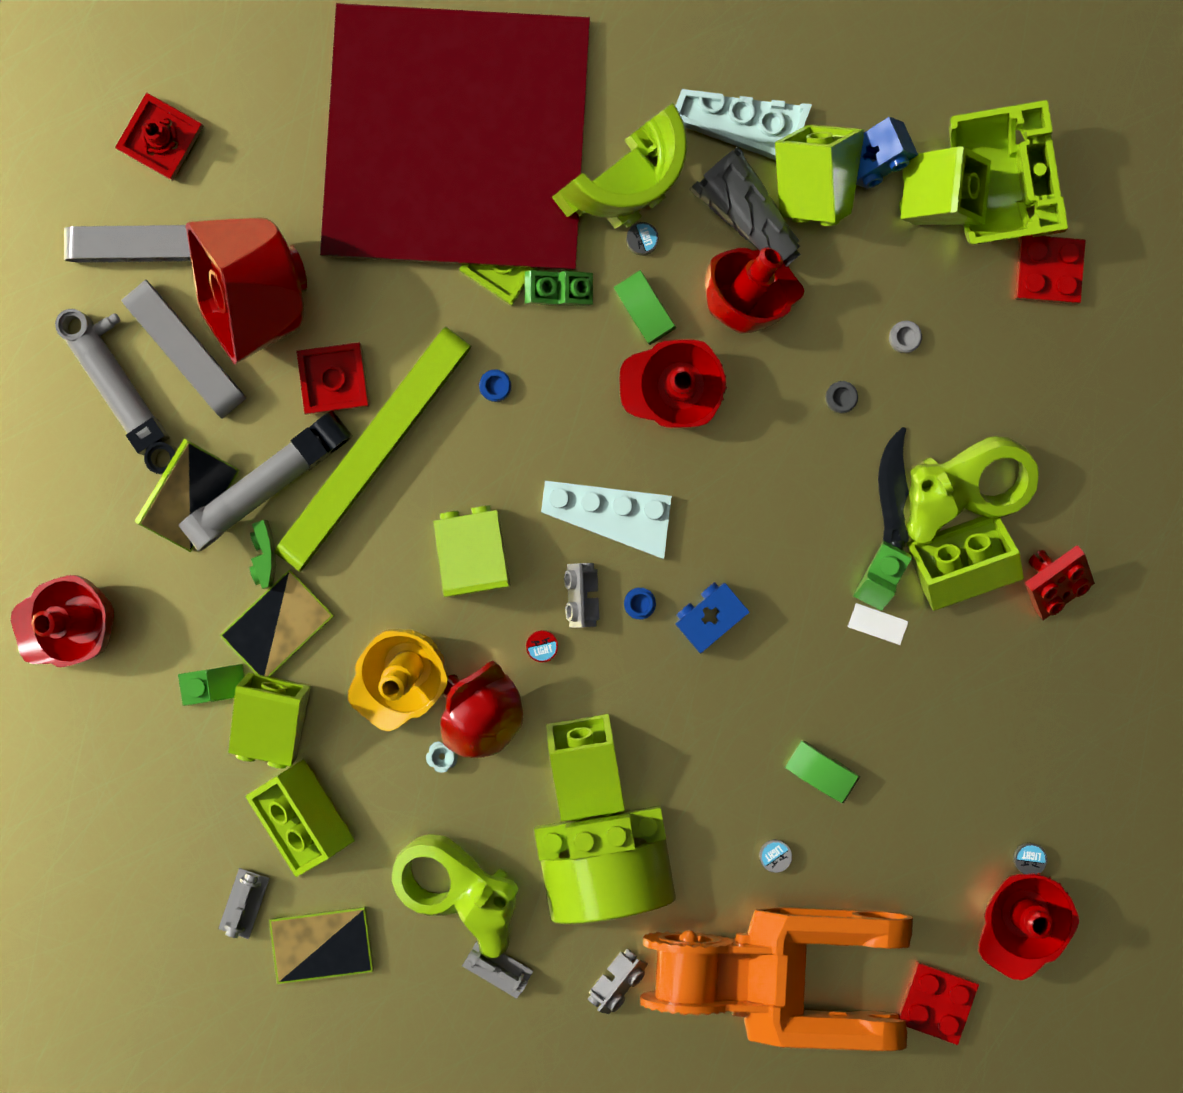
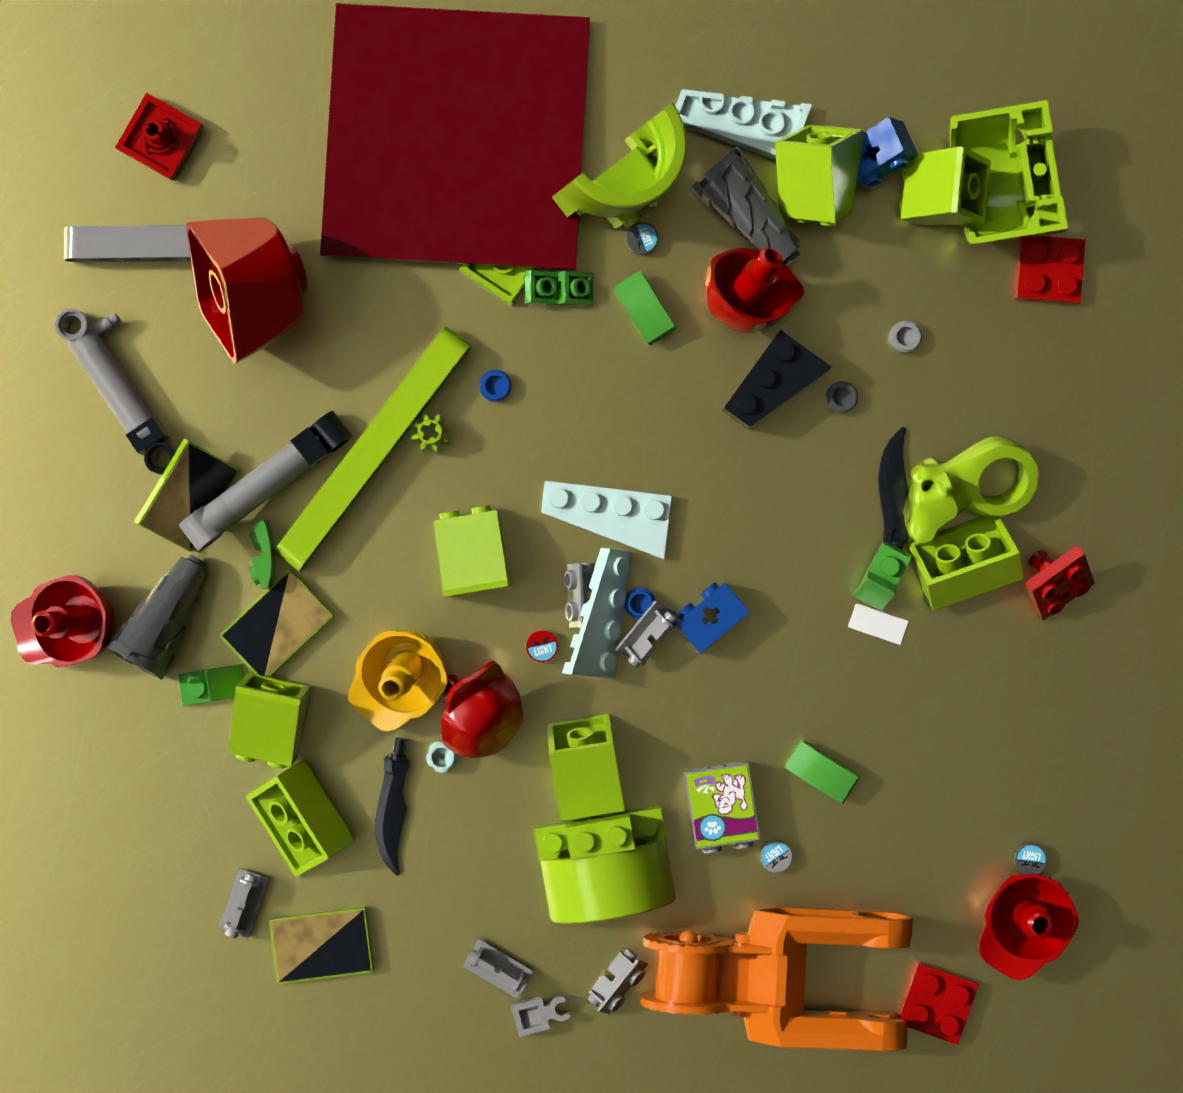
light grey beam [121,279,246,419] -> none
red plate [296,342,369,415] -> none
lime animal [392,834,518,958] -> none
red piece [620,340,727,428] -> none
none -> dark grey cone [106,554,207,680]
none -> black sword [375,737,410,876]
none -> lime gear [411,413,451,452]
none -> light grey plate [511,995,571,1038]
none -> light aqua wing [562,548,631,679]
none -> light grey hinge [615,601,678,668]
none -> brick [683,761,760,854]
none -> black wedge [722,330,832,429]

